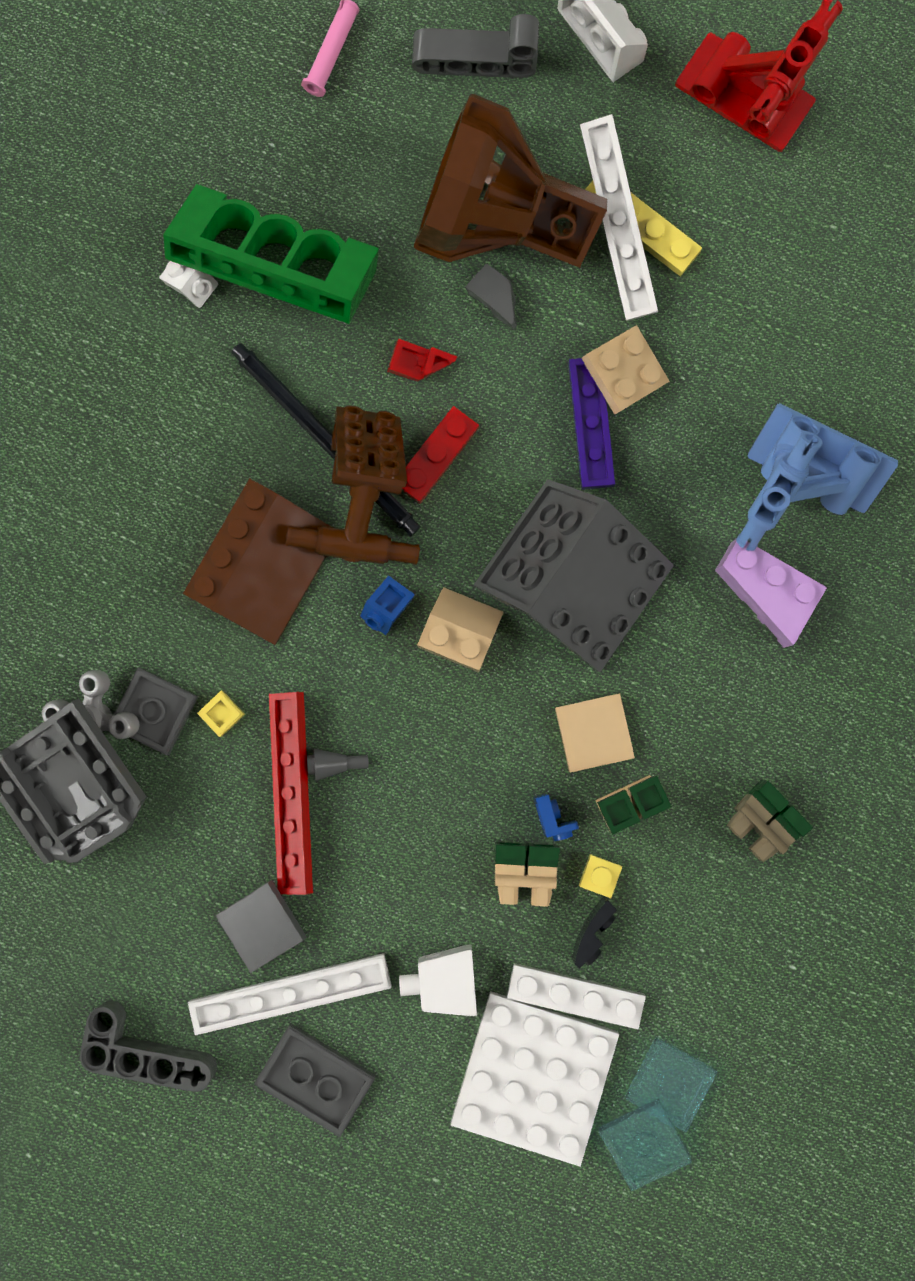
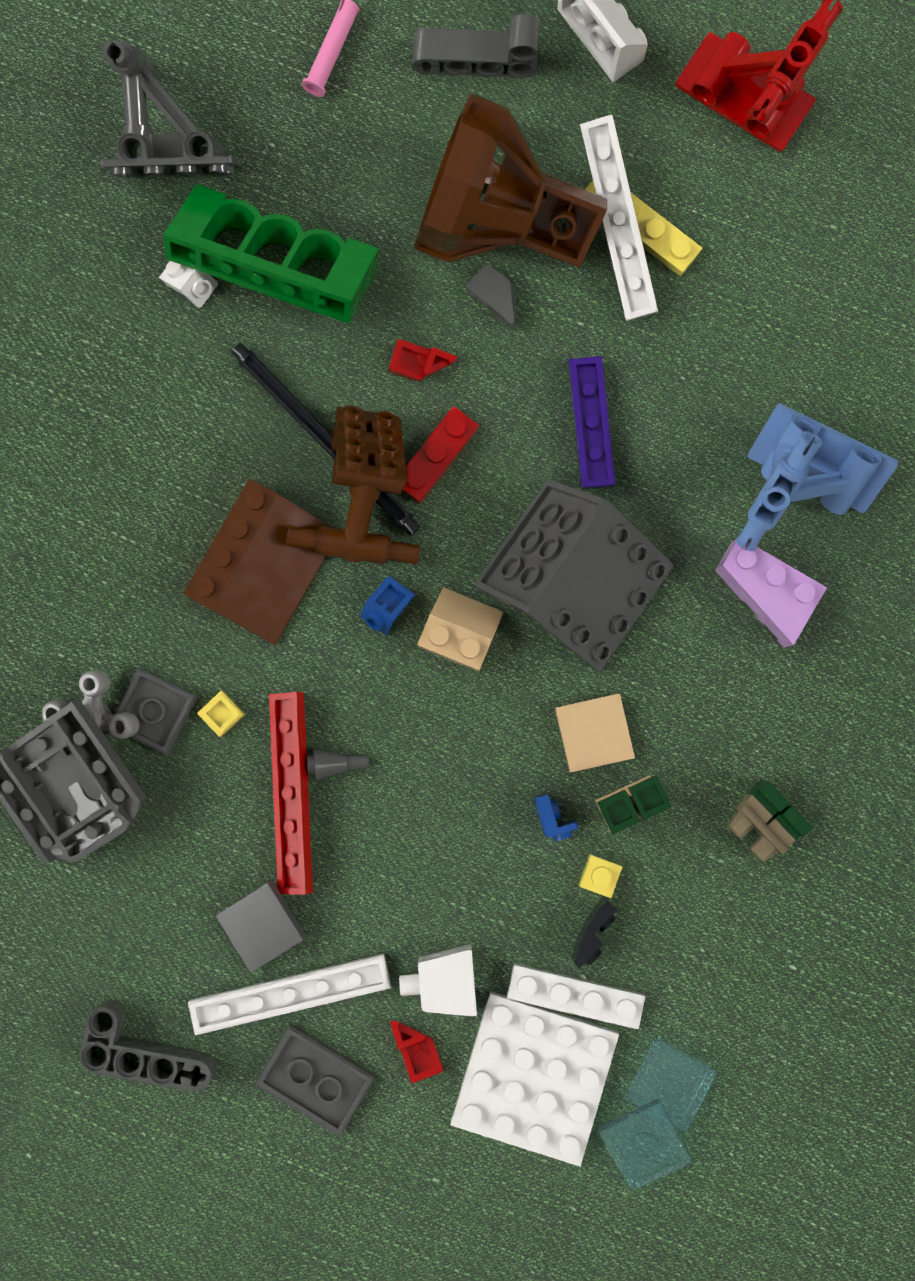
hips [495,842,560,907] -> none
tan plate [581,325,670,414] -> none
none -> dark grey plate [100,40,243,177]
none -> red slope [390,1020,444,1084]

